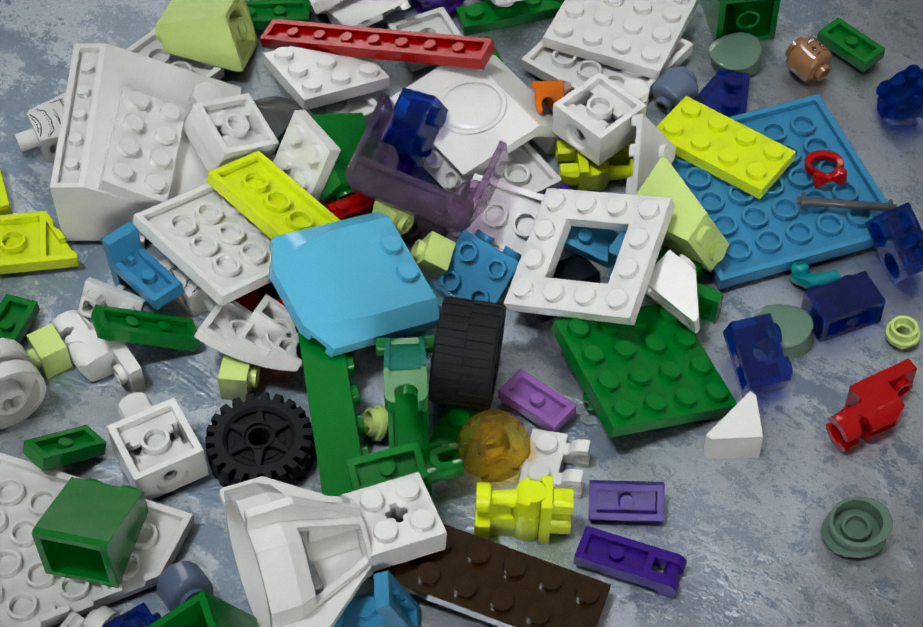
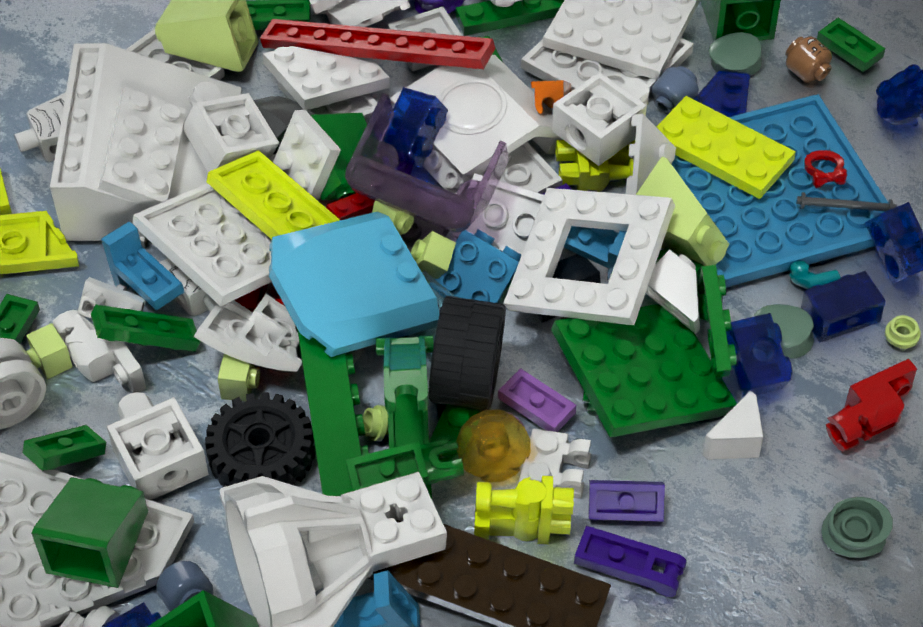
none -> green wing [698,265,737,378]

